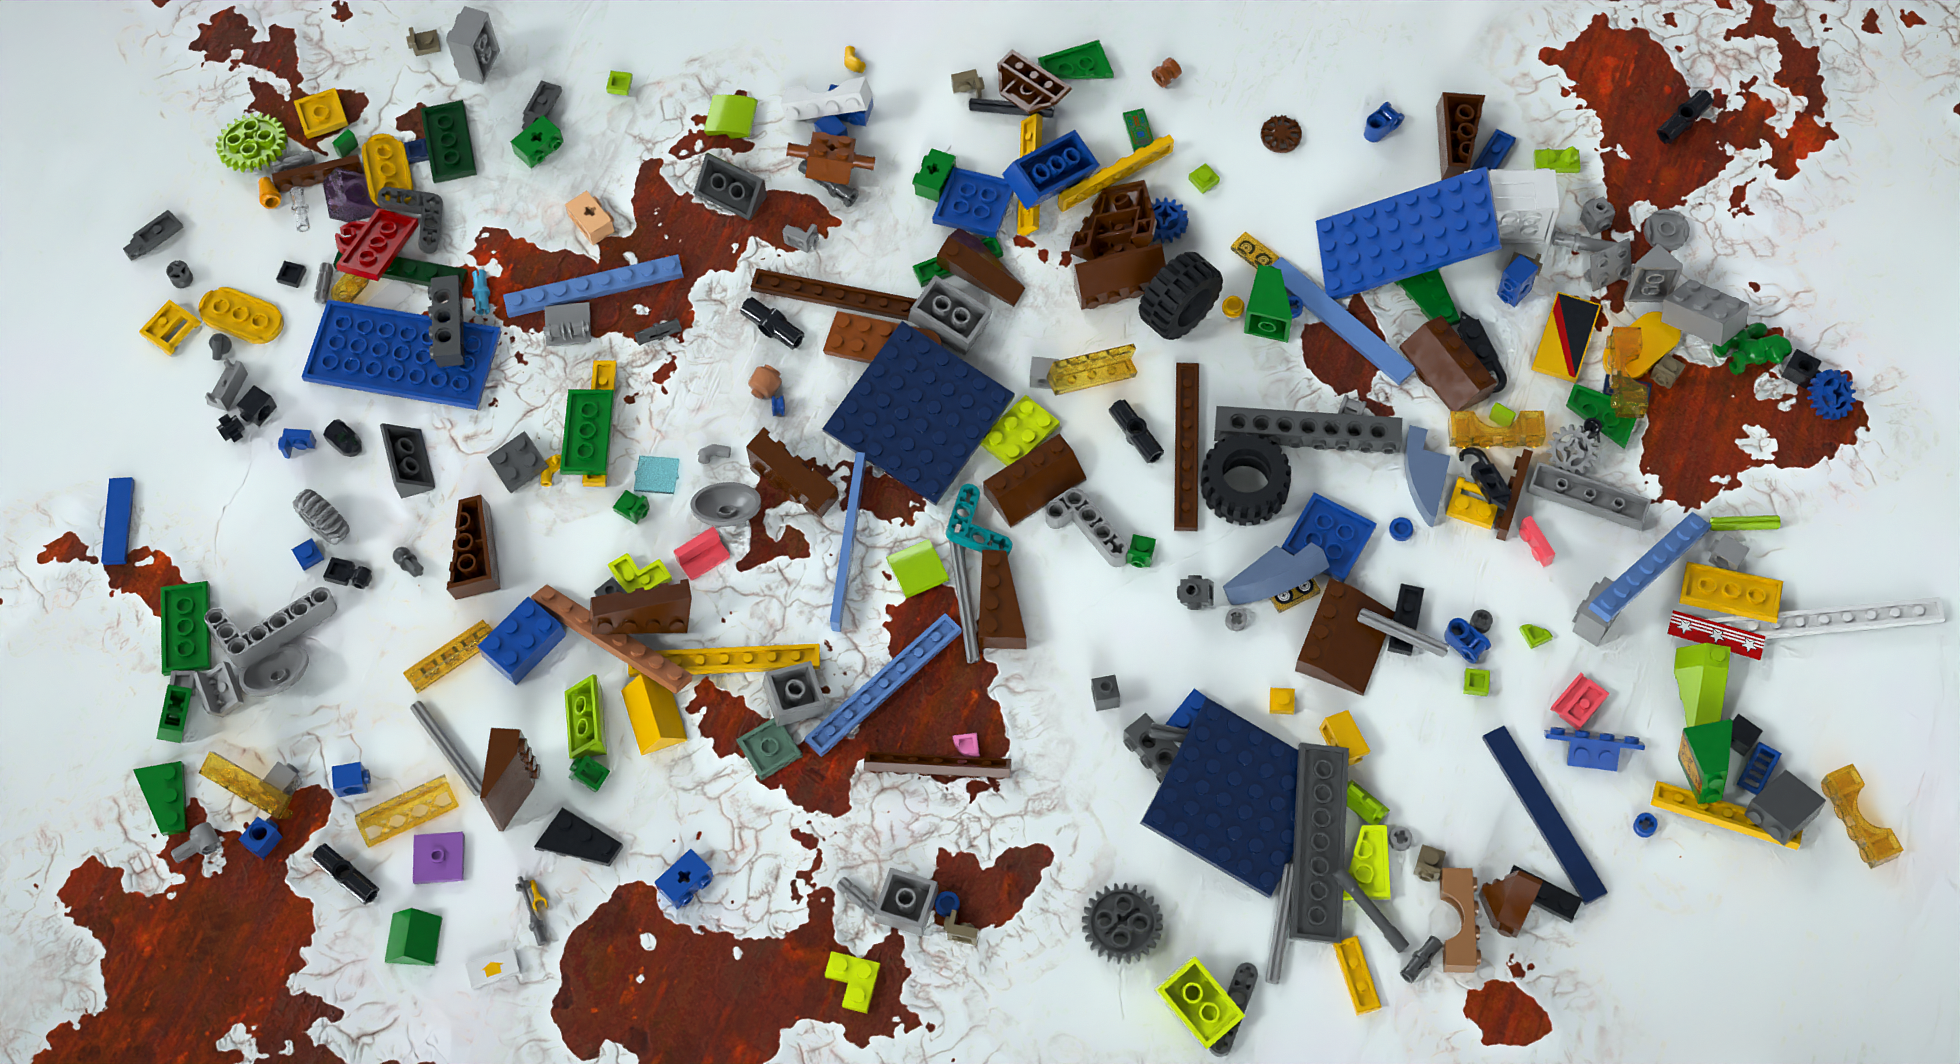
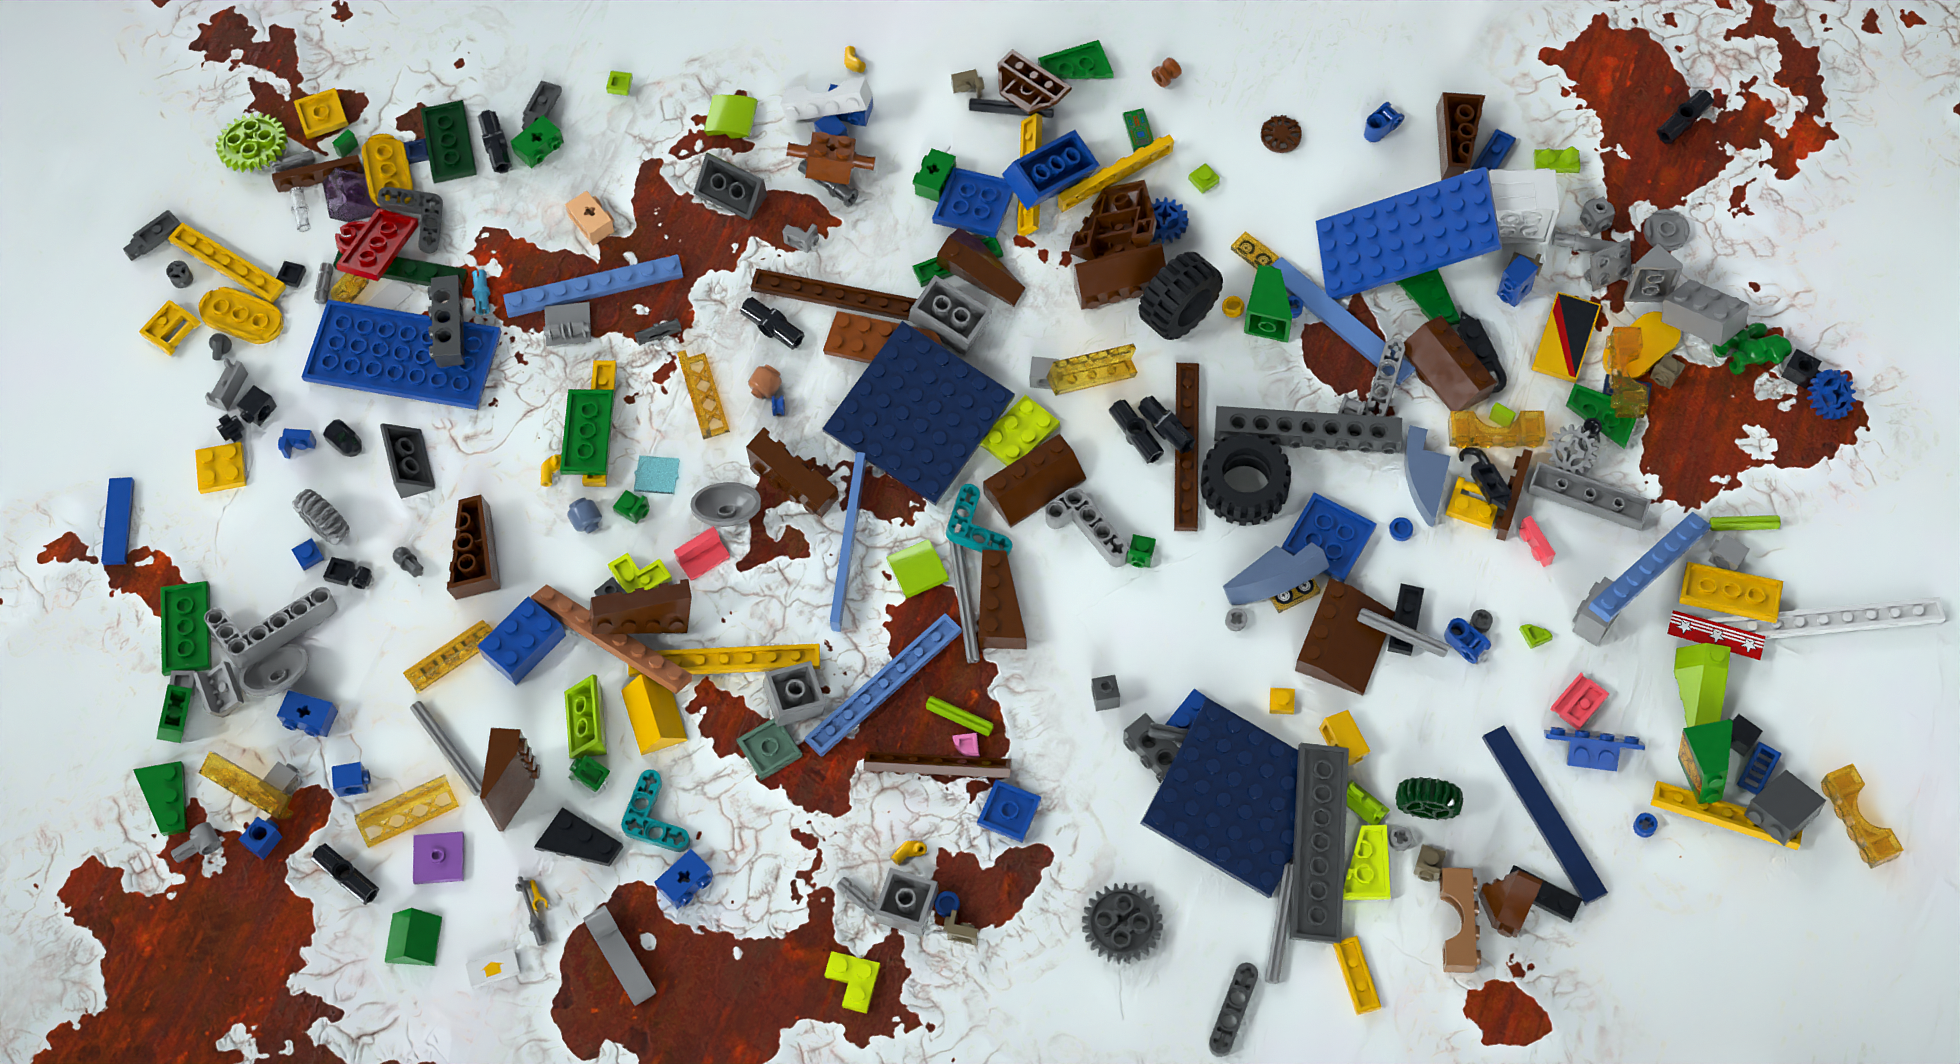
light orange cone [258,177,281,209] -> none
dark tan bracket [406,27,441,56] -> none
light grey brick [446,6,500,85] -> none
dark grey plate [487,431,549,493] -> none
light grey arm [698,444,731,464] -> none
neon yellow slope [1154,956,1245,1049] -> none
dark grey brick [1177,575,1214,610] -> none
dark grey piece [1332,866,1410,954] -> none
dark grey pin [1400,935,1443,983] -> none
lime plate [1463,668,1490,697] -> none
none -> yellow plate [168,222,286,304]
none -> yellow plate [195,442,247,494]
none -> blue brick [277,690,338,737]
none -> black piece [478,110,512,174]
none -> sand blue head [567,497,602,534]
none -> light grey beam [583,905,657,1006]
none -> teal beam [621,769,691,852]
none -> clear yellow fence [677,350,730,440]
none -> yellow arm [890,841,927,866]
none -> lime axle [926,696,993,736]
none -> blue plate [977,779,1041,843]
none -> black piece [1138,396,1196,454]
none -> light grey beam [1365,338,1405,417]
none -> dark green gear [1395,777,1463,820]

